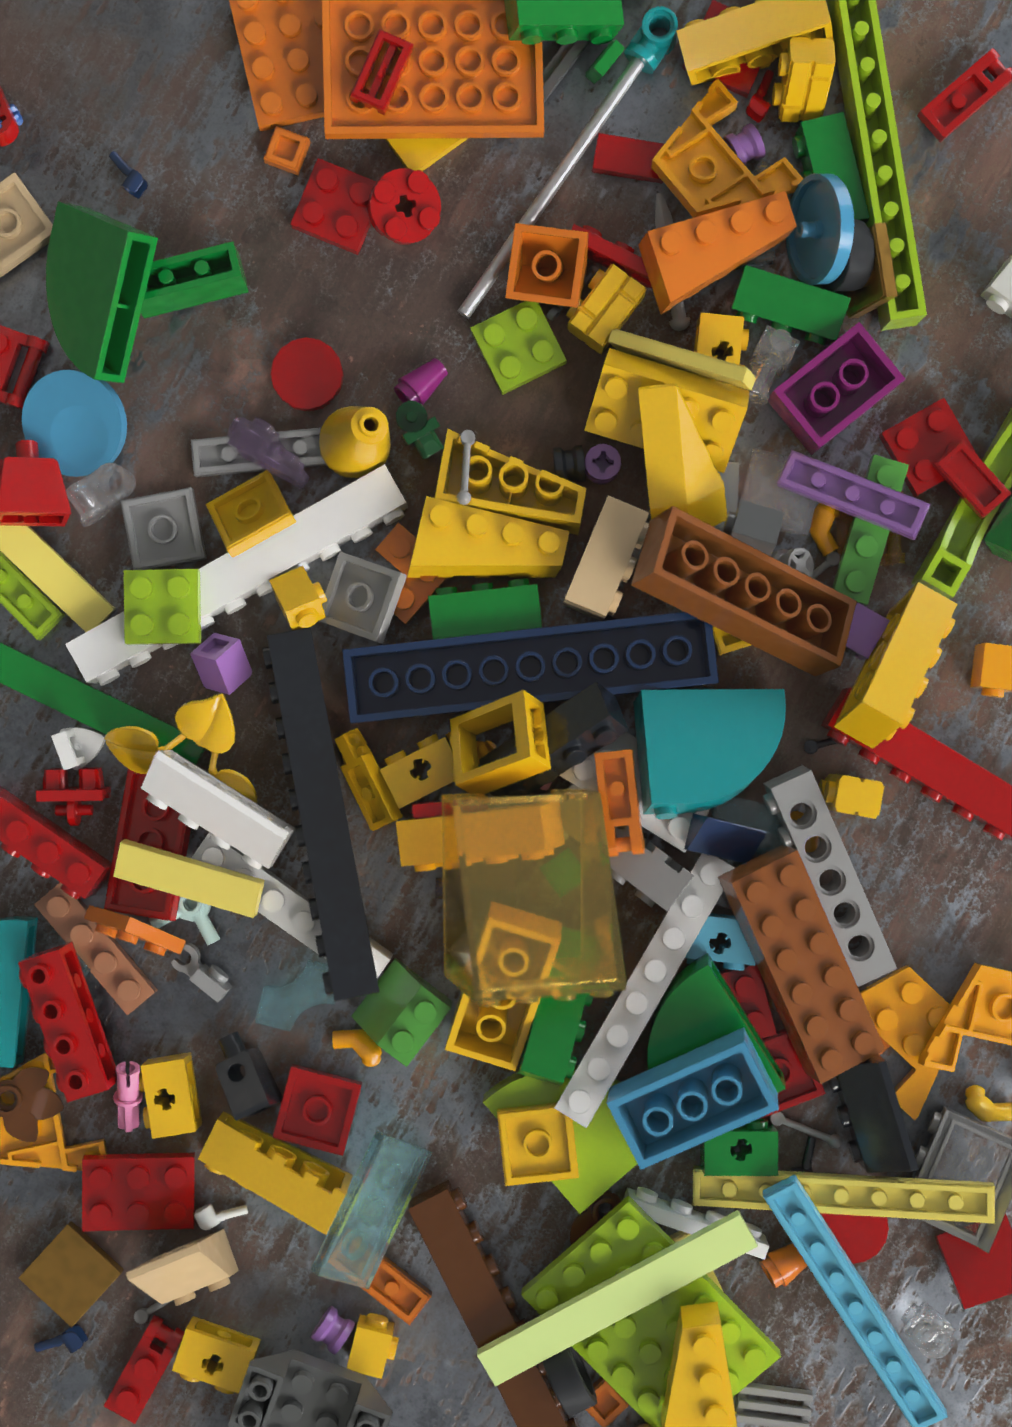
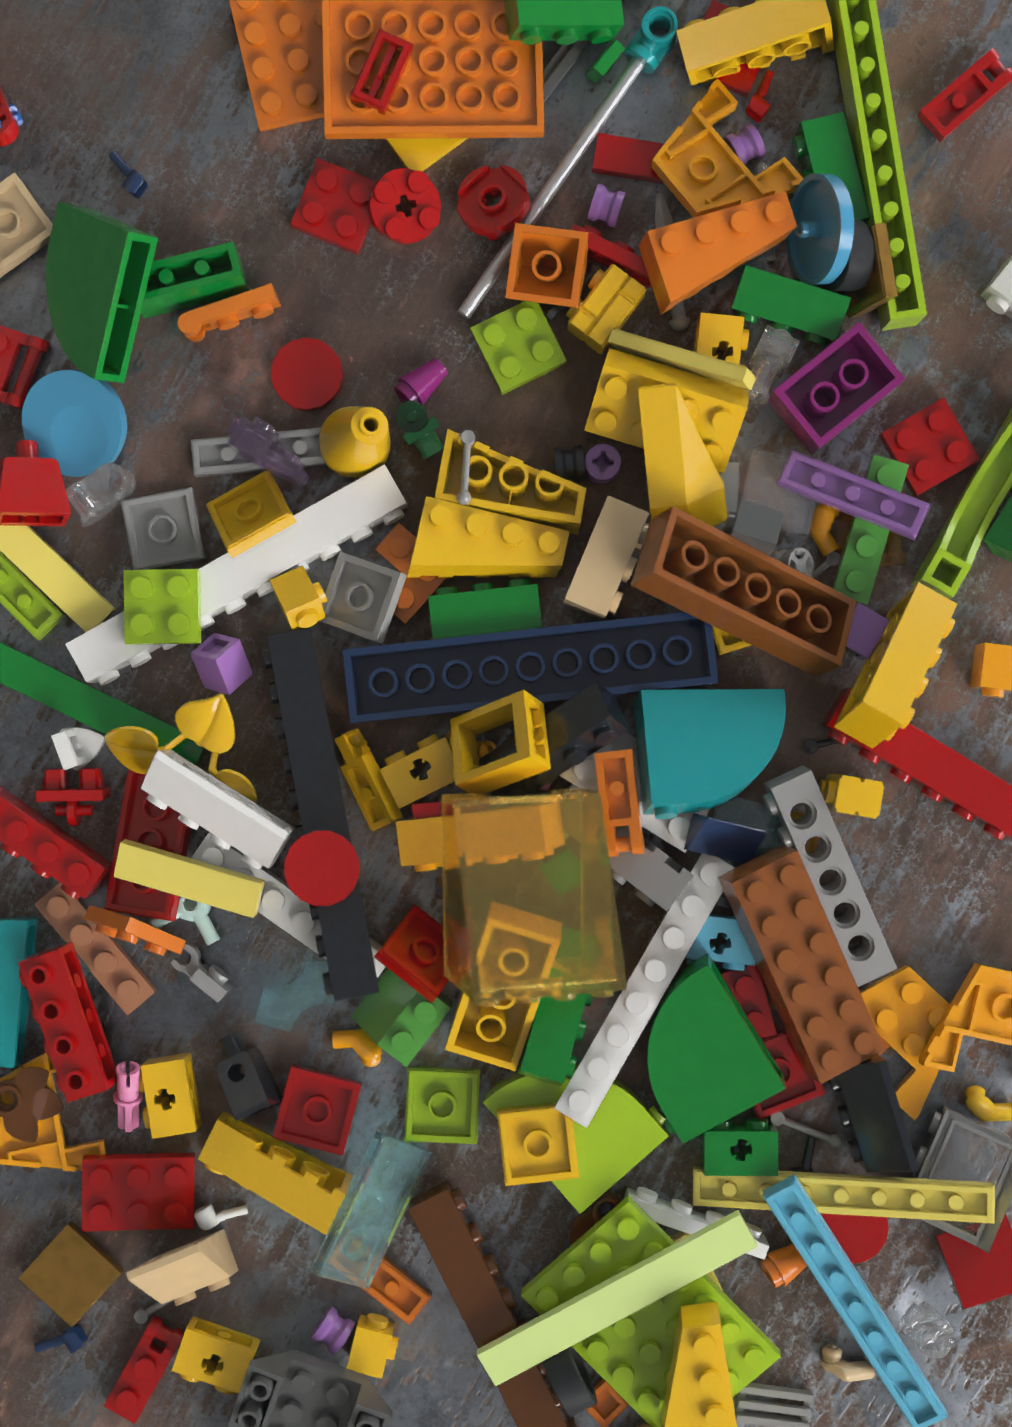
orange tile [263,126,311,176] -> none
dark azure brick [607,1027,779,1170] -> none
yellow brick [772,37,836,122] -> none
red tile [932,439,1012,519] -> none
none -> orange plate [177,283,281,342]
none -> red tile [284,831,360,906]
none -> red tile [374,904,471,1003]
none -> lime tile [404,1066,480,1144]
none -> red plate [457,165,531,240]
none -> medium lavender wheel [587,184,626,228]
none -> tan arm [820,1345,875,1382]

